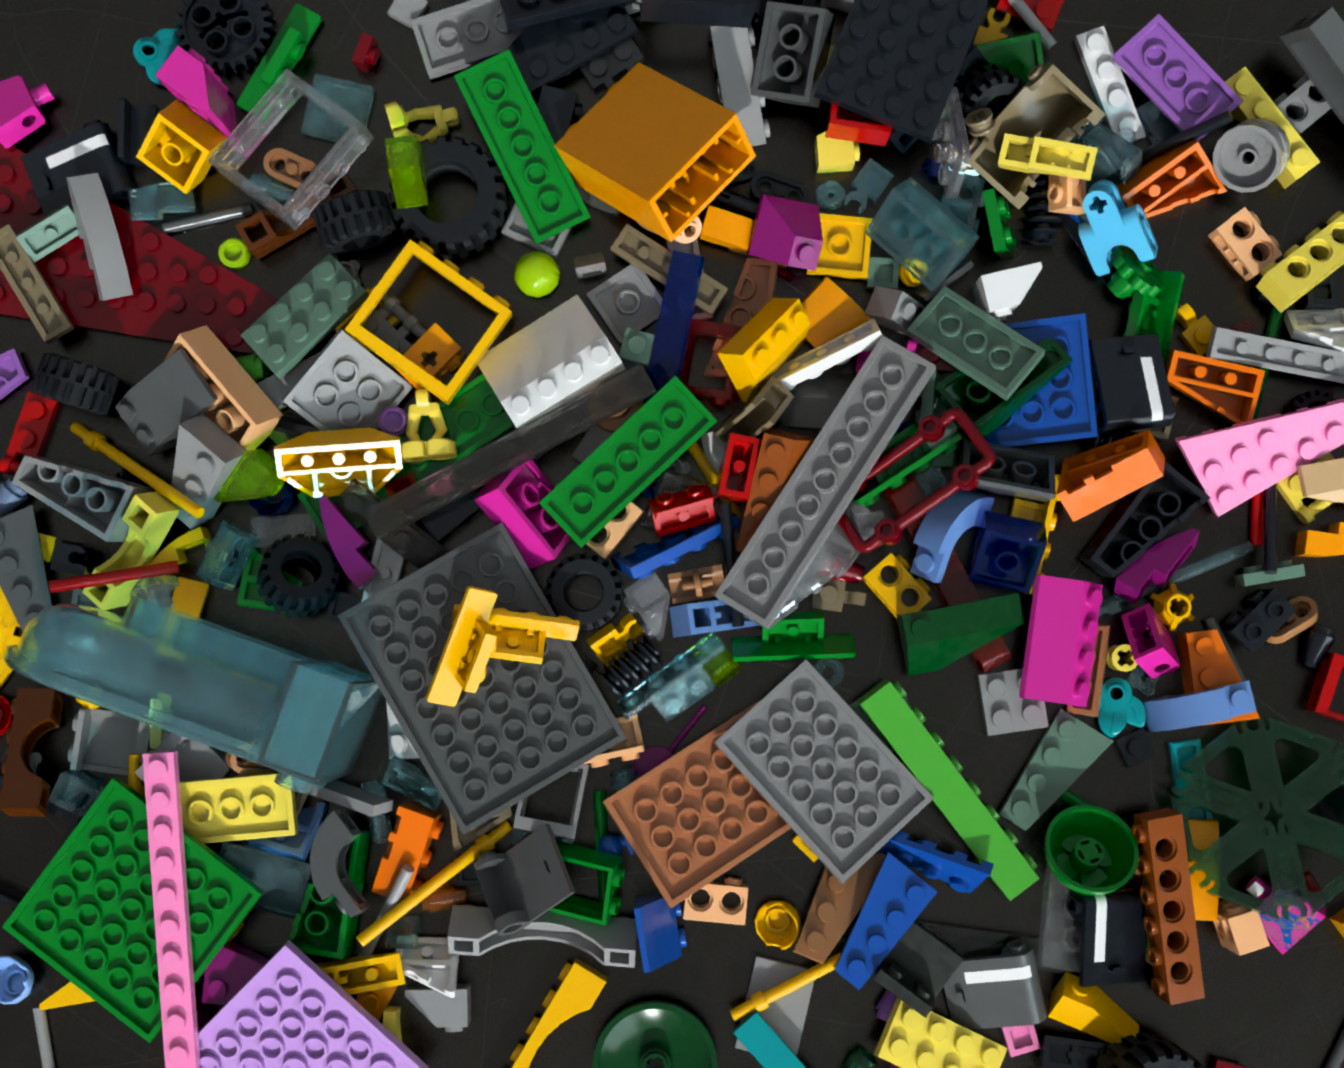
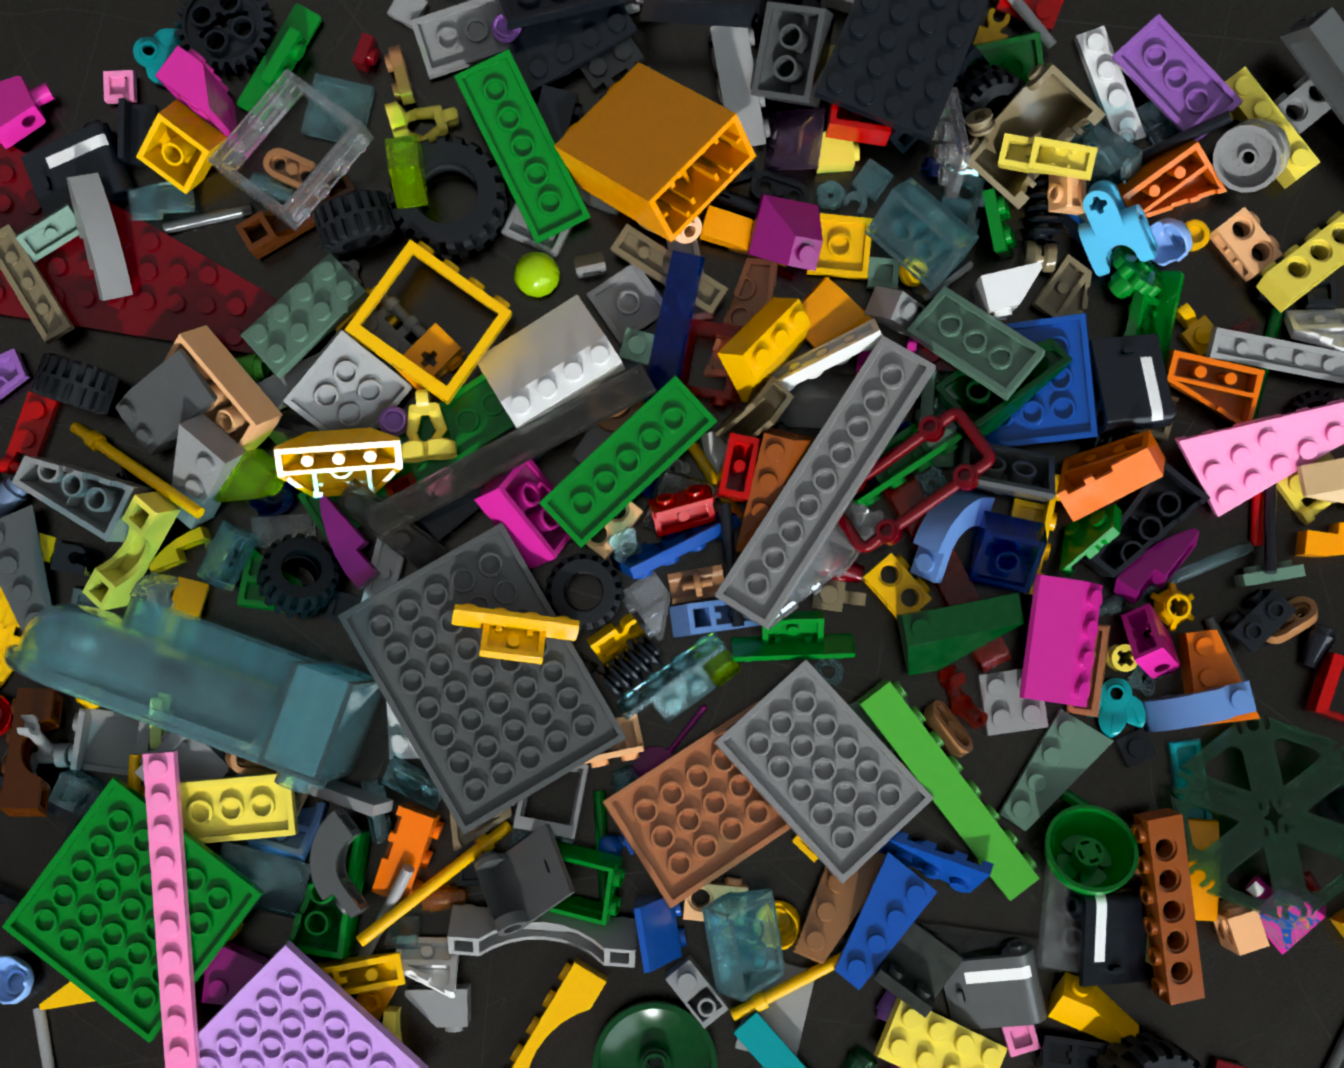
red bar [48,560,179,593] -> none
lime tile [218,238,251,270] -> none
yellow bracket [426,586,498,707] -> none
none -> light grey brick [16,715,73,767]
none -> bright pink plate [103,70,137,104]
none -> medium nougat plate [384,44,416,106]
none -> medium lavender plate [491,13,522,44]
none -> clear light blue plate [608,527,642,563]
none -> light grey slope [665,953,729,1029]
none -> clear light blue slope [702,889,786,1002]
none -> clear purple slope [763,108,826,171]
none -> medium nougat plate [924,700,973,758]
none -> clear red piece [939,665,988,729]
none -> dark tan wheel [1021,240,1057,273]
none -> dark tan wing [1031,254,1092,318]
none -> green wing [1060,504,1122,577]
none -> light blue hair [1150,217,1193,266]
none -> yellow tile [1184,219,1210,251]

